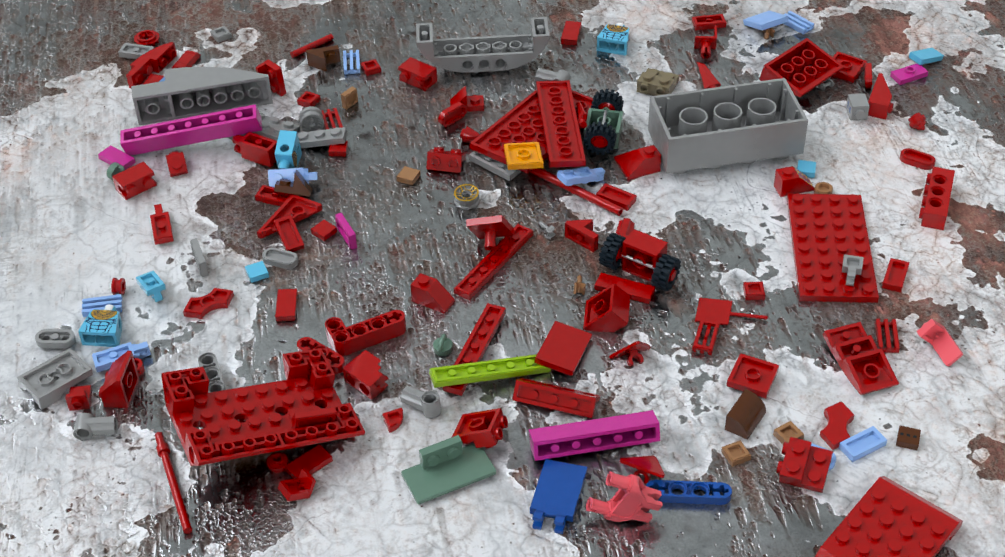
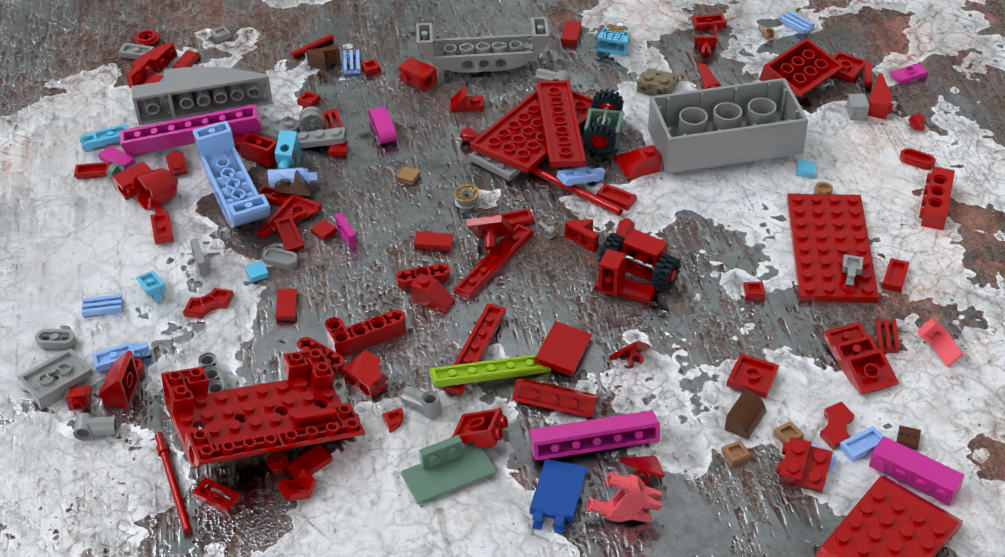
medium azure torso [78,304,122,347] -> none
red bush [111,278,126,295] -> none
red bracket [256,59,286,97] -> none
medium nougat tile [341,86,358,110] -> none
red bracket [426,147,466,173] -> none
sand green tile [433,334,453,356] -> none
red tile [438,102,467,127] -> none
light orange tile [504,142,544,170] -> none
medium nougat hand [573,275,586,295] -> none
red bar [576,100,588,129] -> none
red slope [583,283,630,333] -> none
blue beam [646,480,732,505] -> none
red tile [692,319,720,356] -> none
red piece [695,298,768,325] -> none
light blue tile [743,11,788,31] -> none
red slope [774,166,814,197] -> none
medium azure tile [909,48,944,65] -> none
none -> red tile [74,162,111,179]
none -> medium azure hinge [80,124,127,151]
none -> red cylinder [132,168,178,210]
none -> light blue slope [192,121,270,228]
none -> red tile [192,477,241,514]
none -> dark pink beam [368,106,397,145]
none -> red beam [396,263,450,289]
none -> red tile [414,231,454,251]
none -> red tile [495,208,535,228]
none -> red brick [599,249,626,297]
none -> dark pink brick [869,436,965,506]

